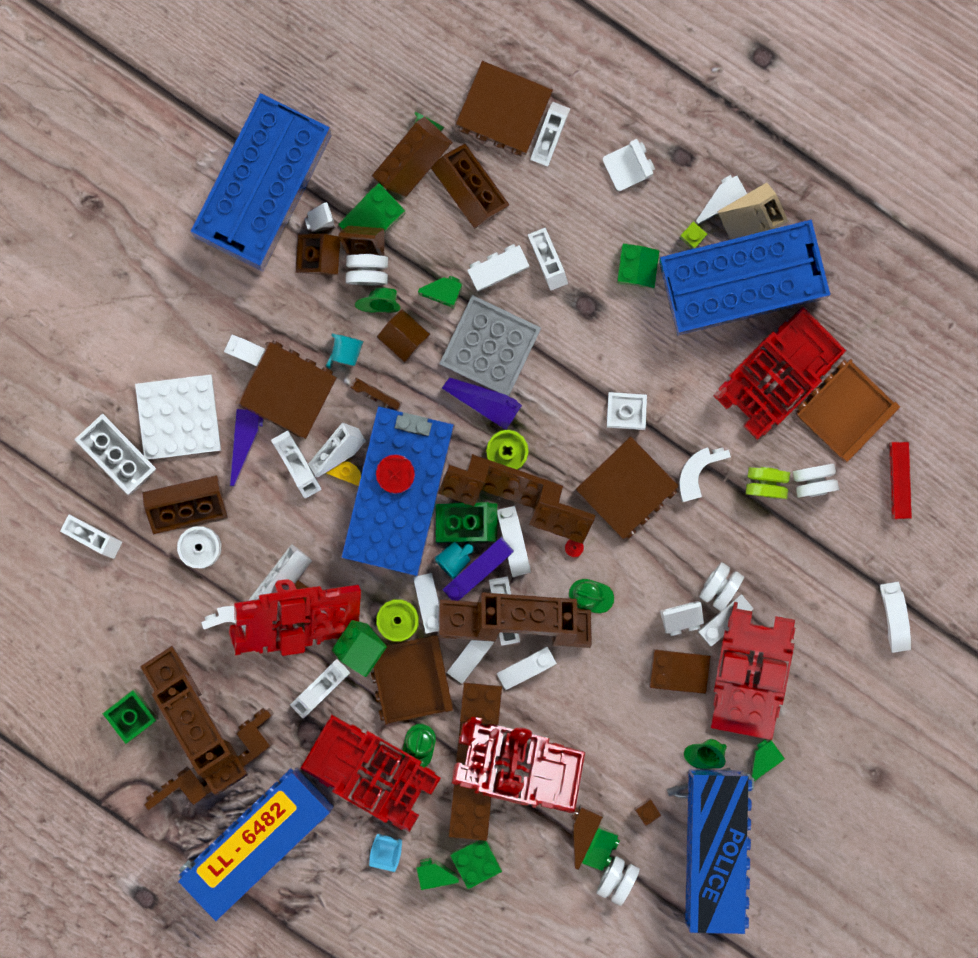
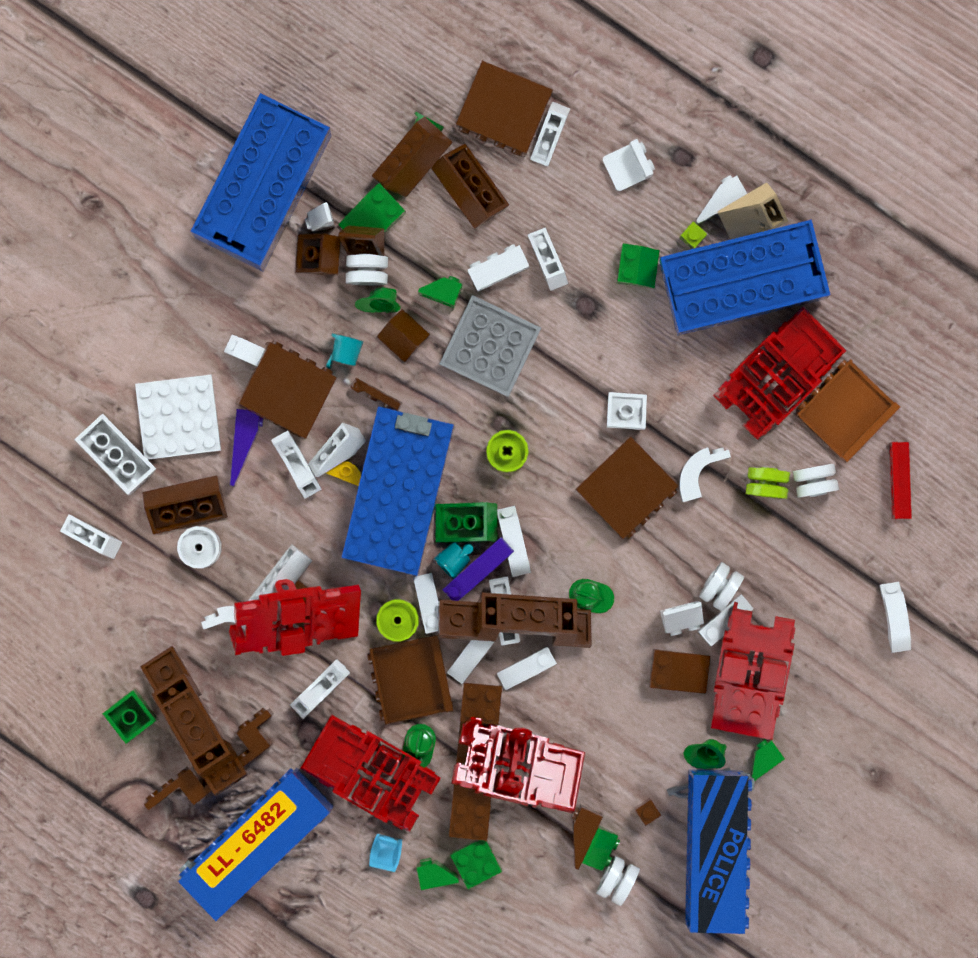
green slope [332,620,387,677] -> none
red tile [376,454,415,493] -> none
reddish brown bracket [438,454,596,544] -> none
dark purple slope [442,377,522,430] -> none
red tile [565,539,584,557] -> none

